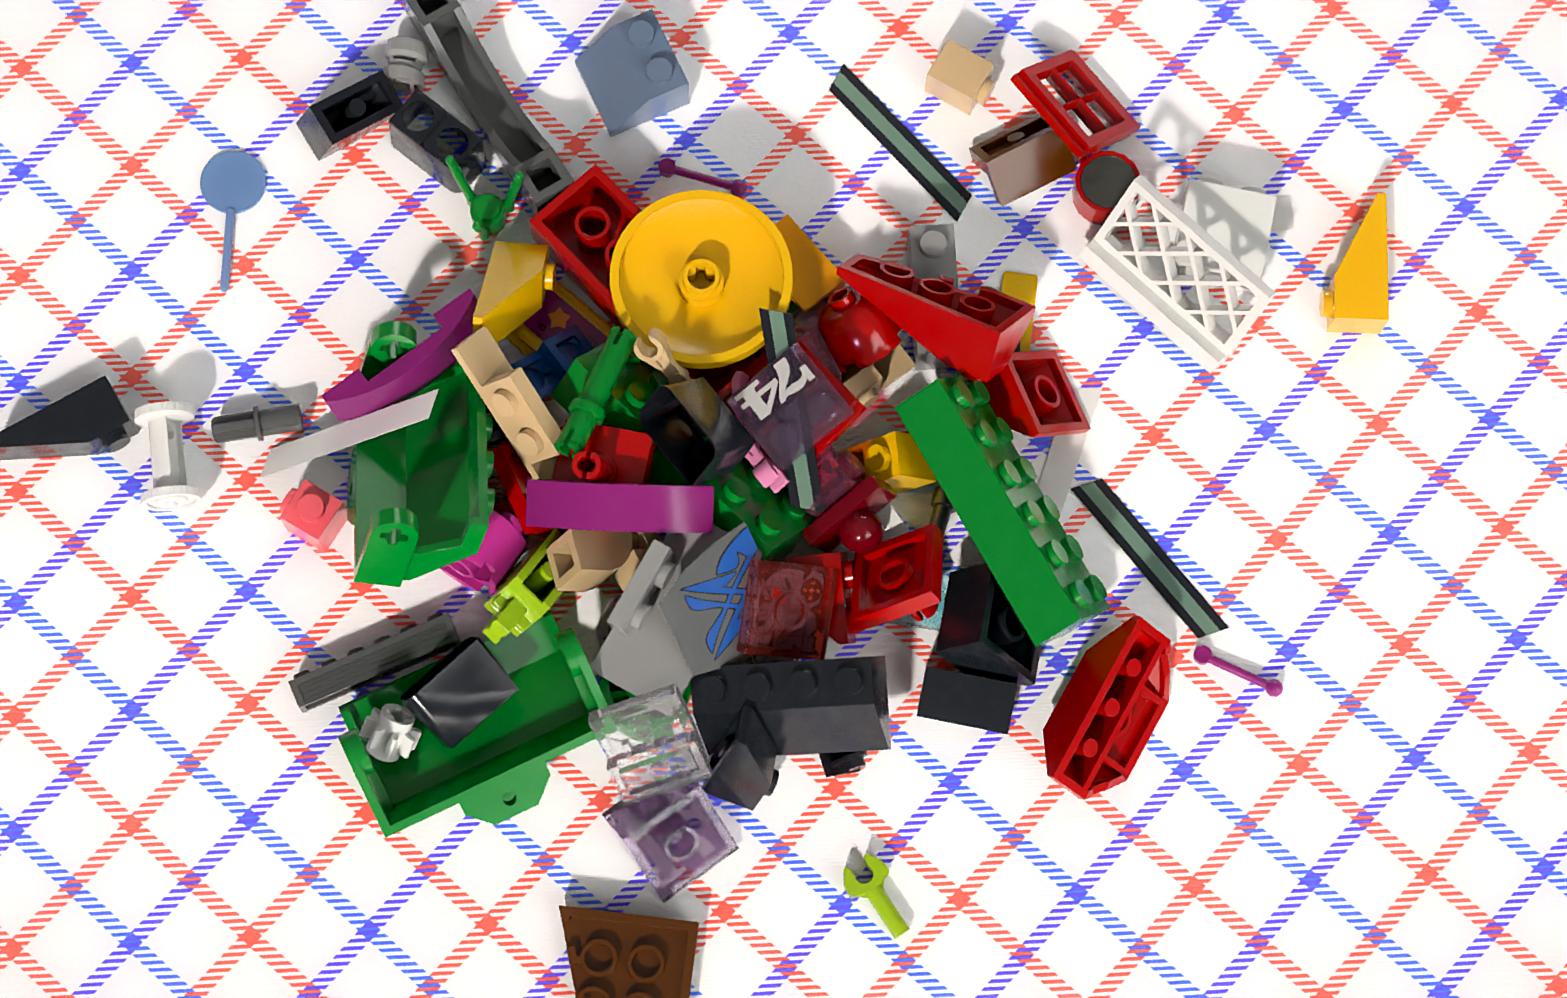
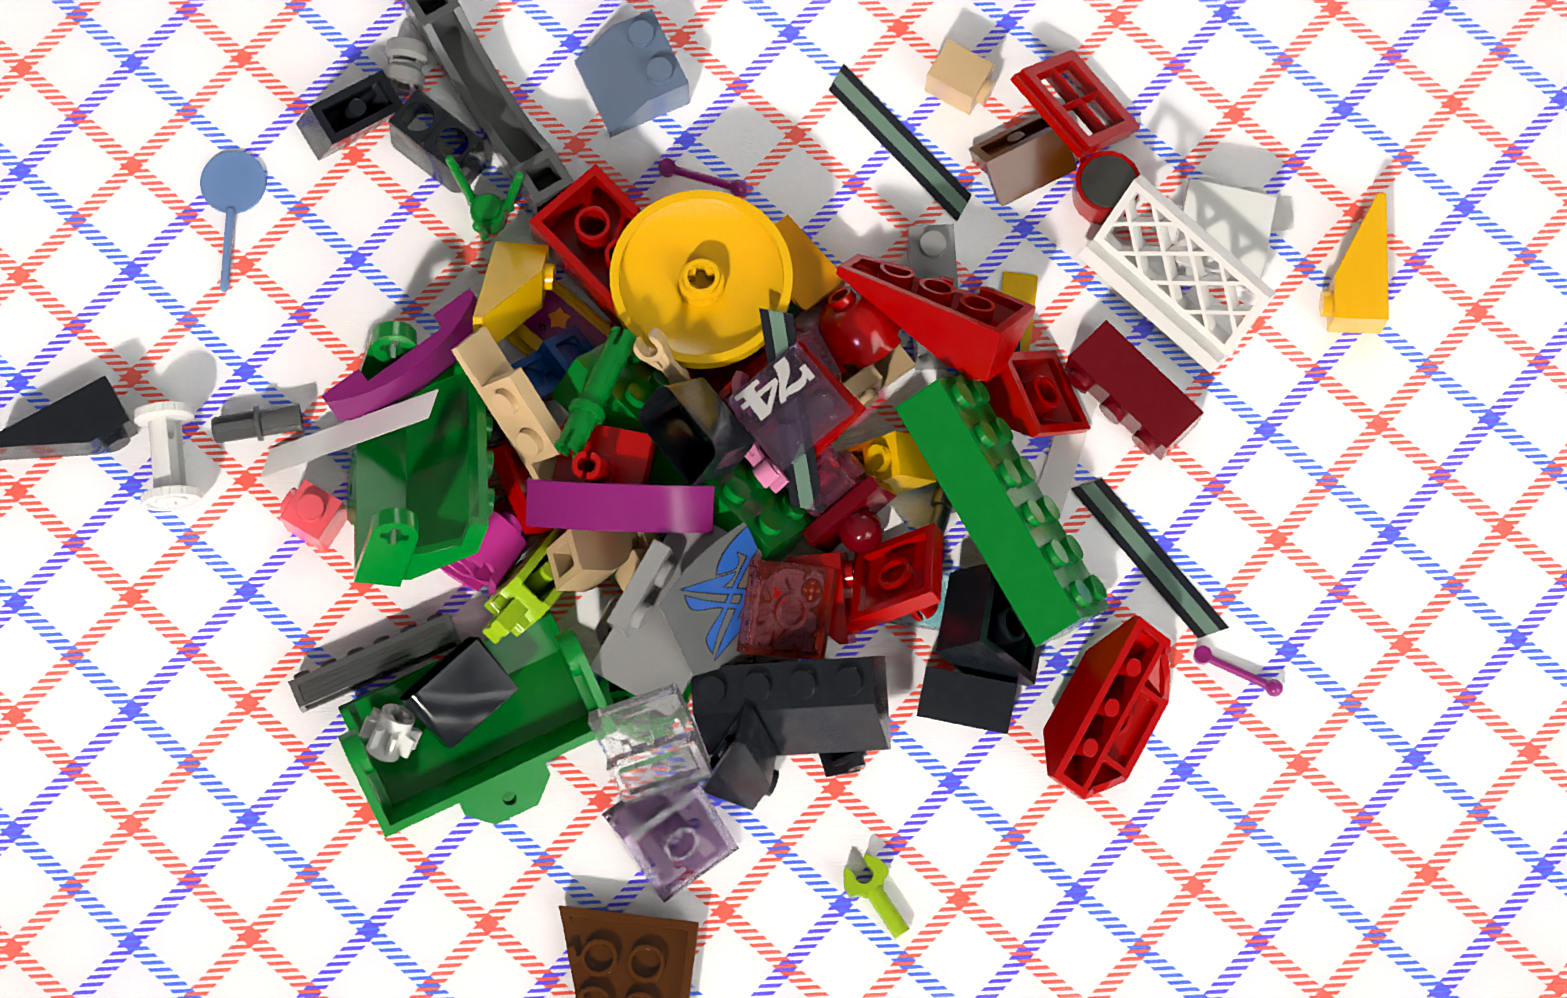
none -> dark red brick [1064,320,1204,461]

